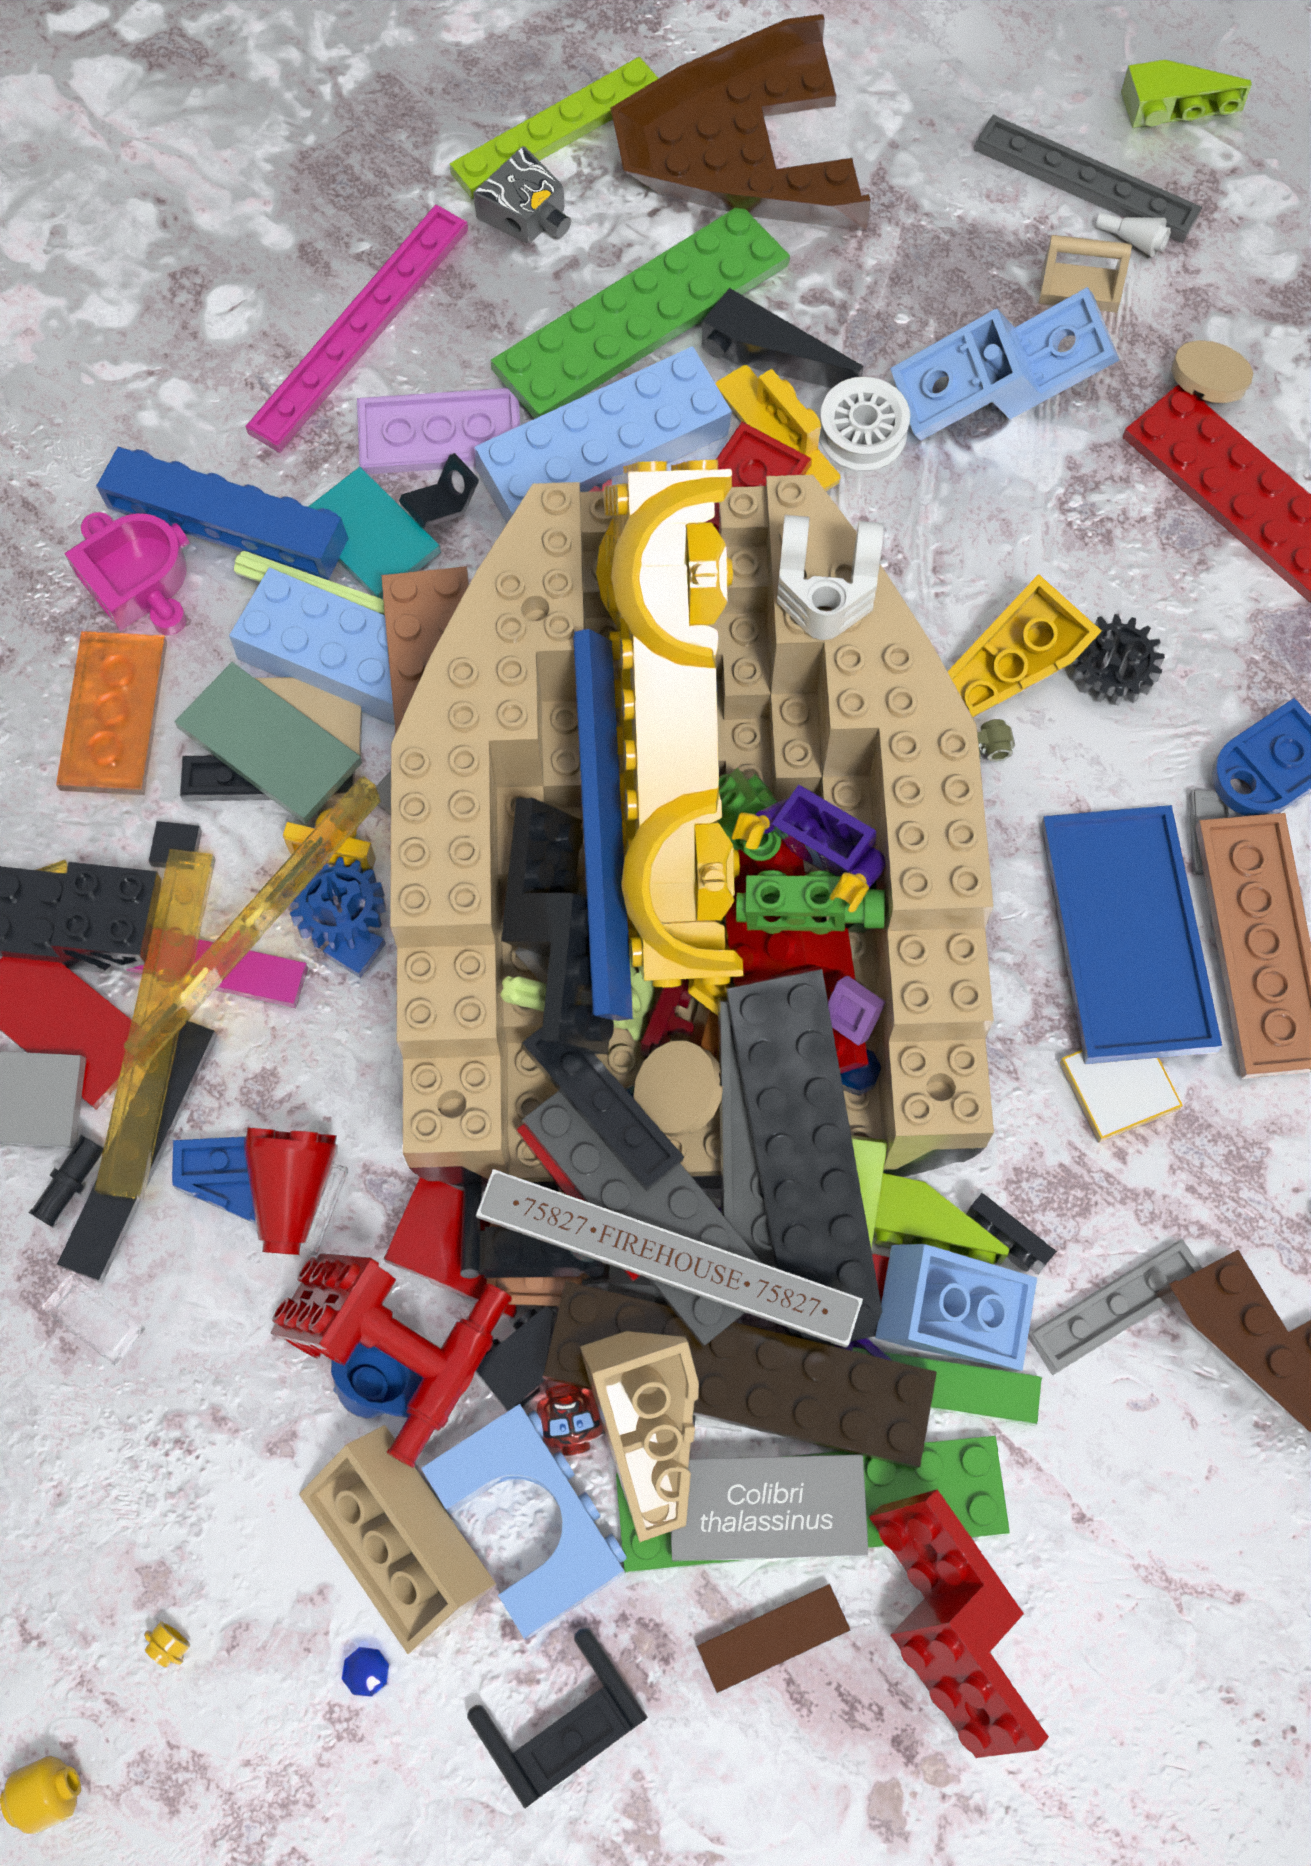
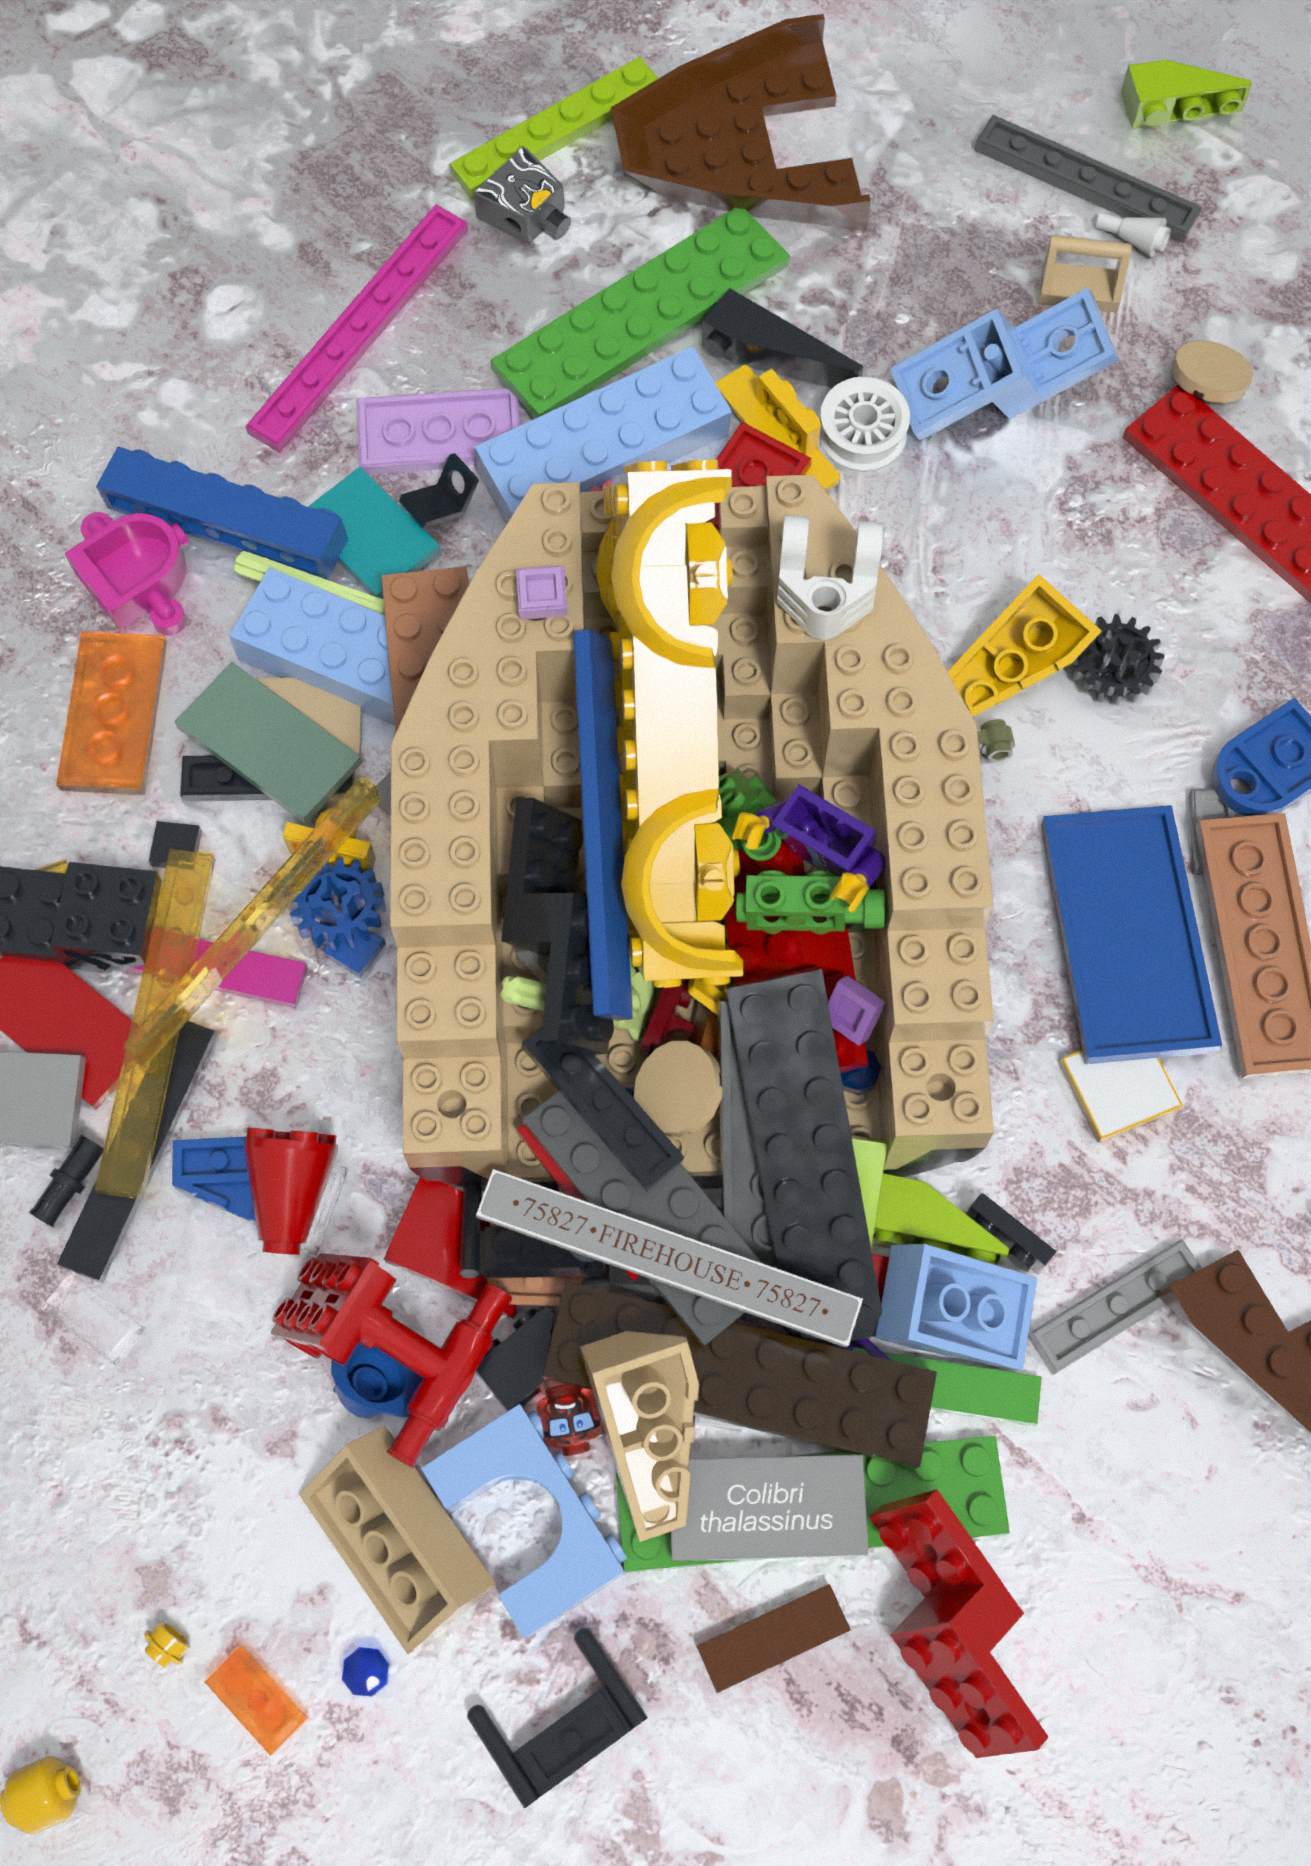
none -> clear orange plate [204,1645,310,1756]
none -> lavender tile [516,566,568,620]

